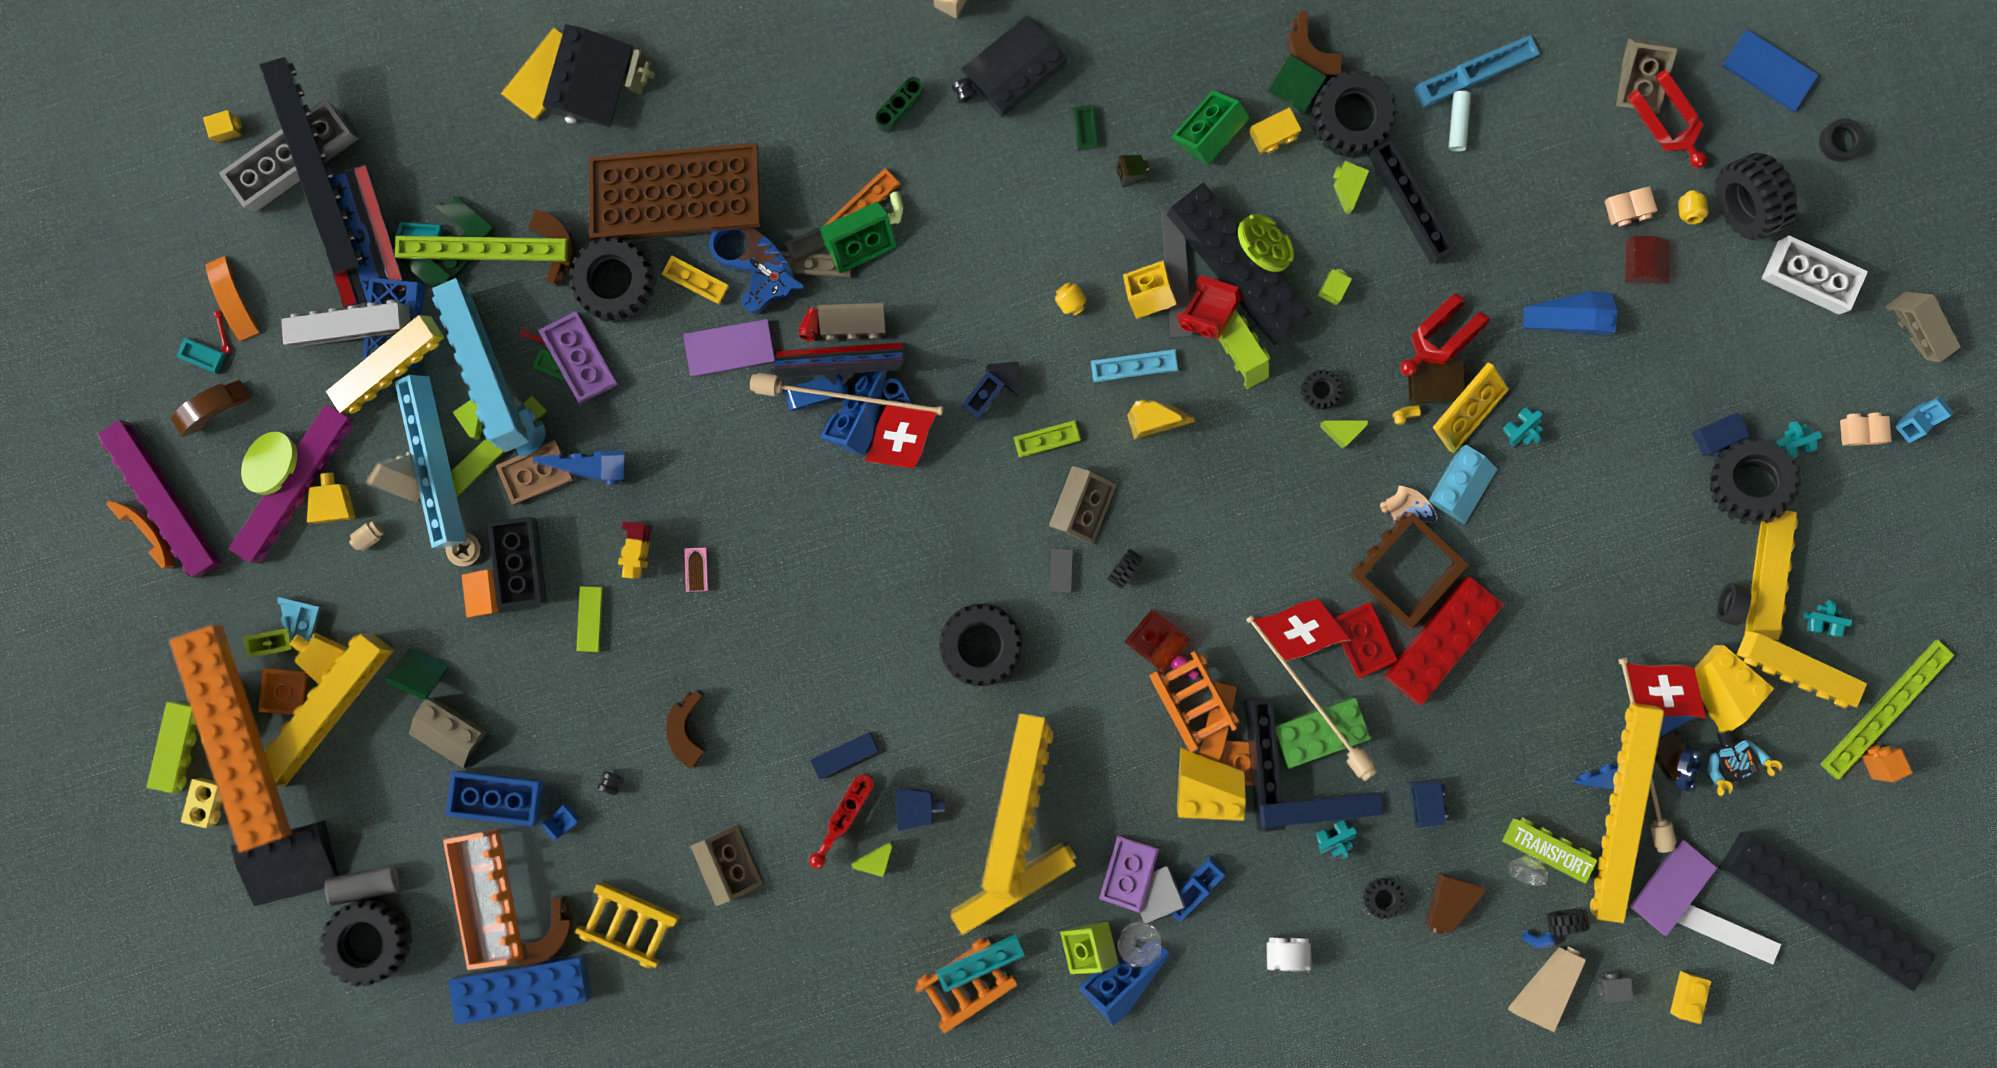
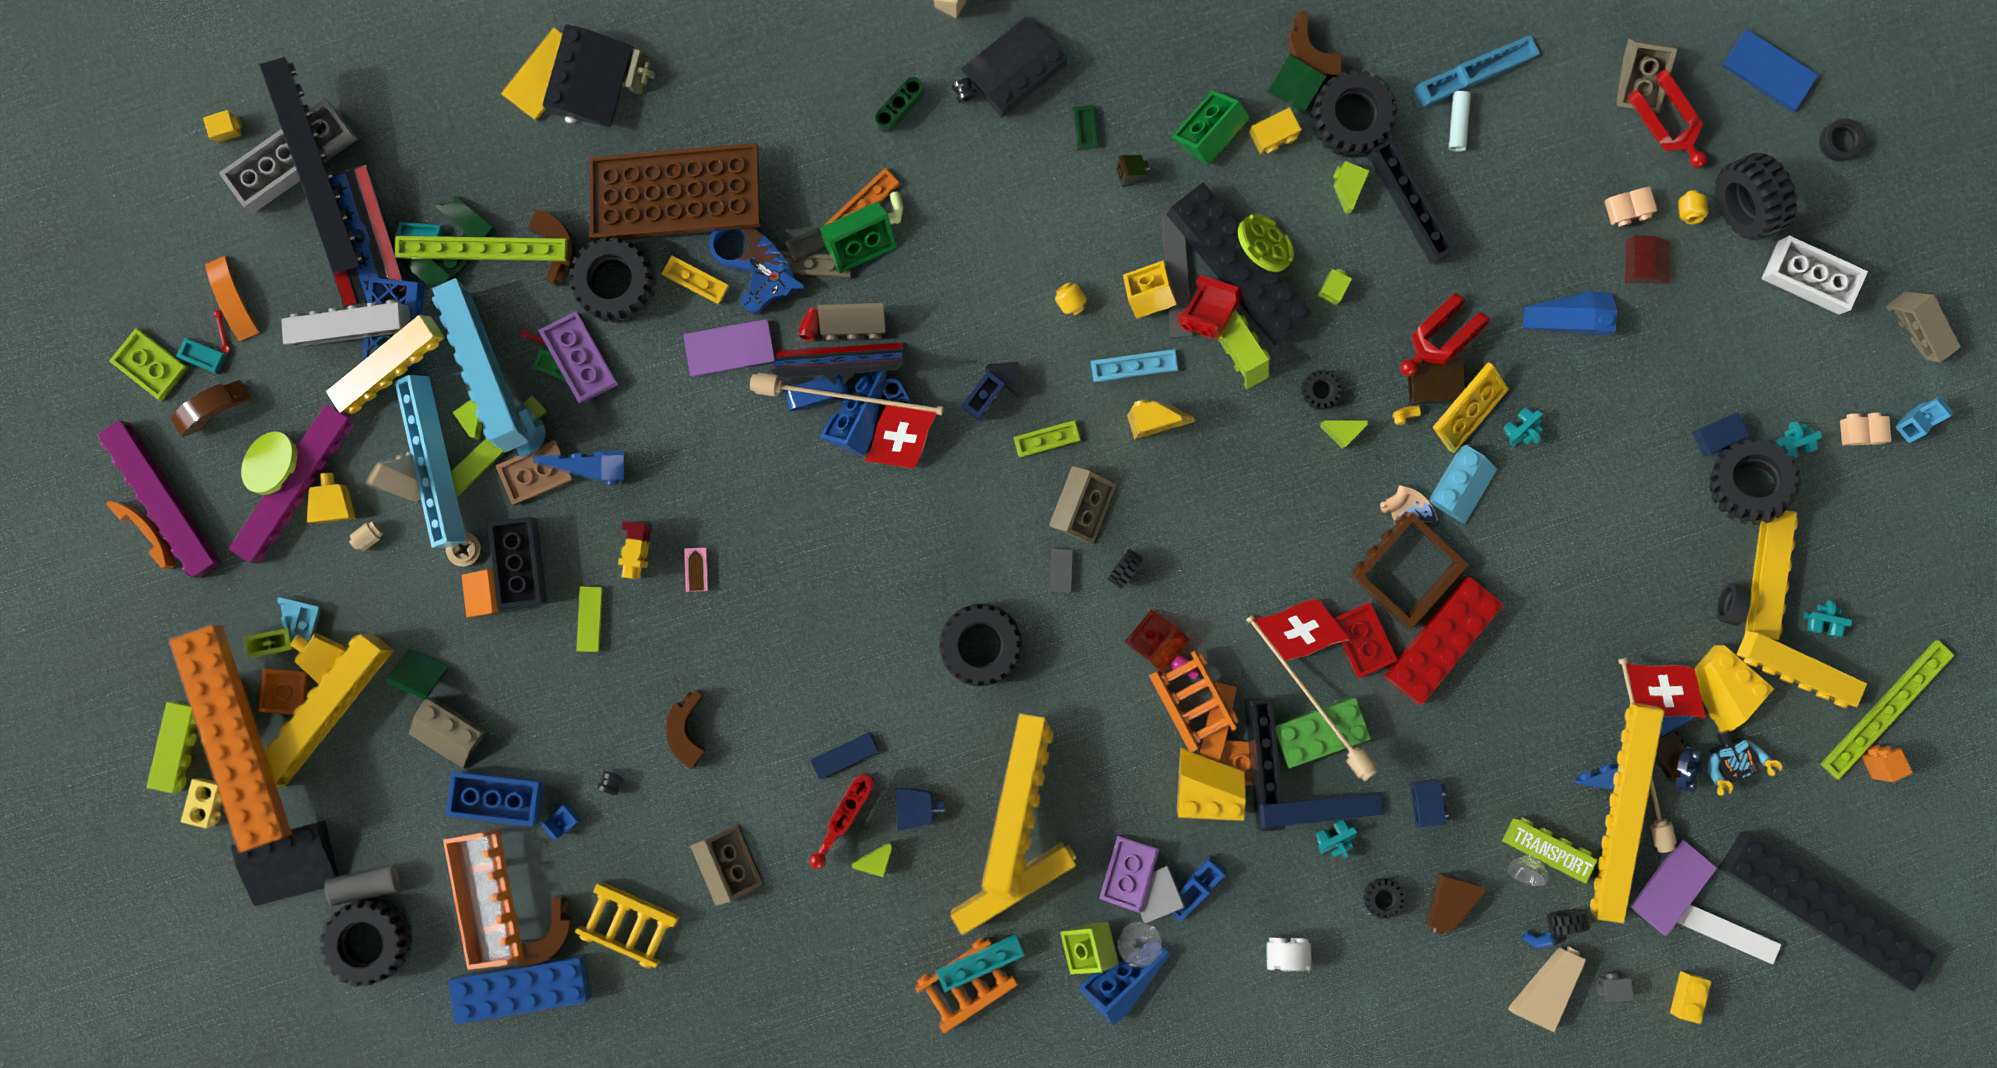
none -> lime tile [109,328,189,401]

